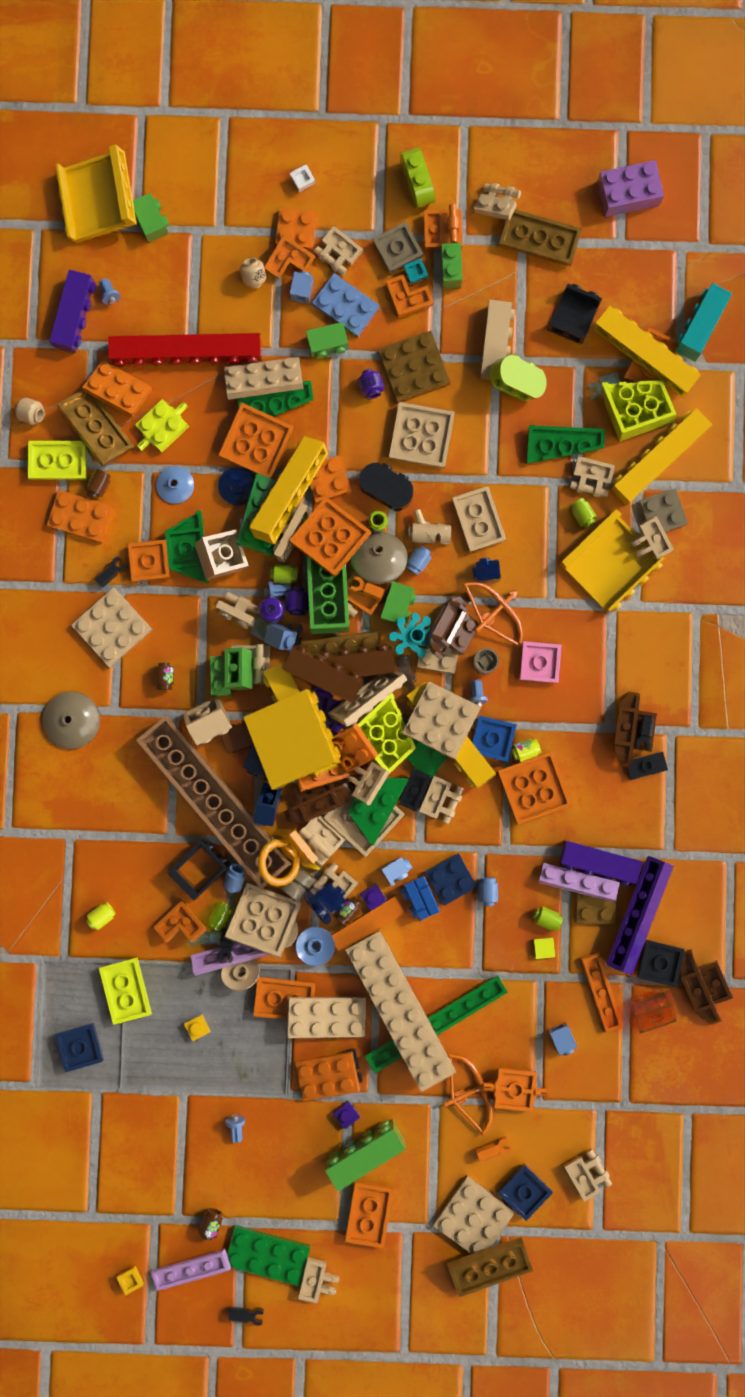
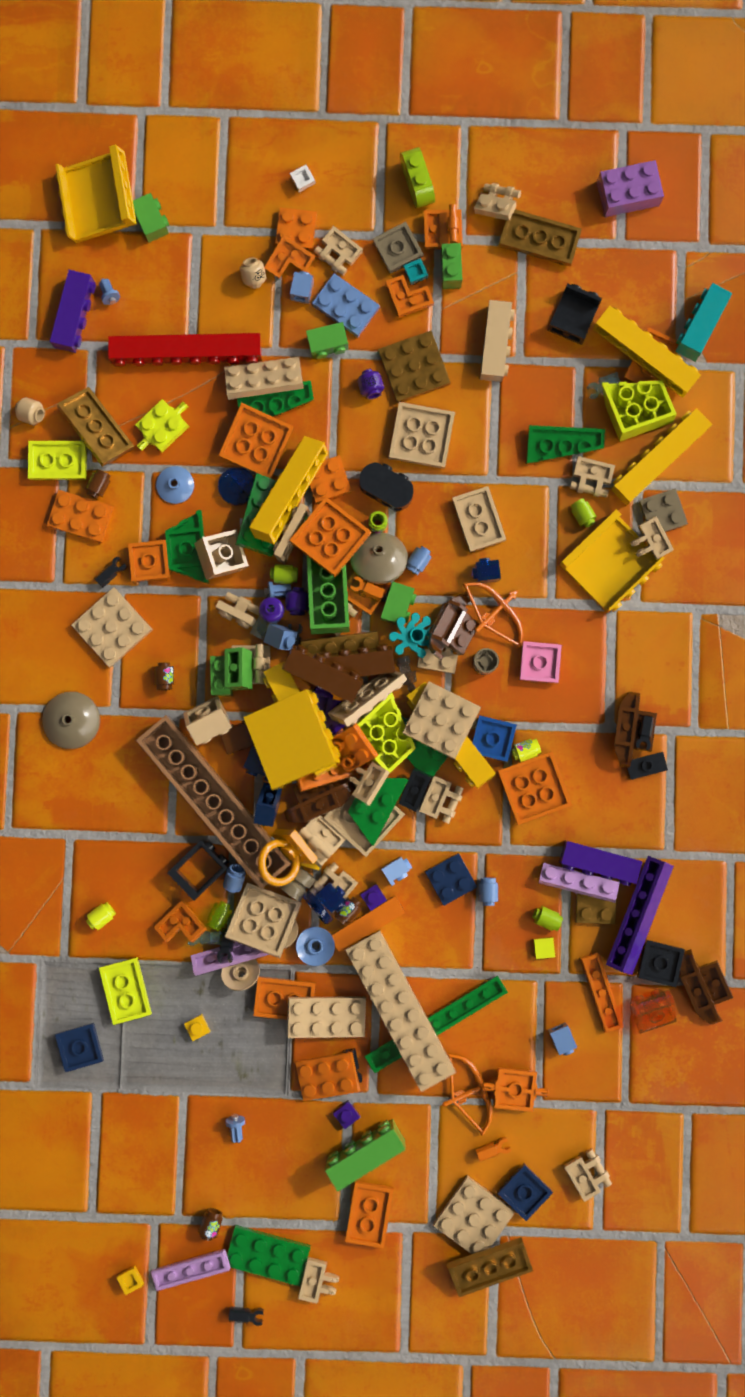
orange plate [82,360,152,418] -> none
blue brick [401,875,440,921] -> none
tan piece [408,509,451,544] -> none
medium blue piece [468,680,488,707] -> none
brick [489,355,547,402] -> none

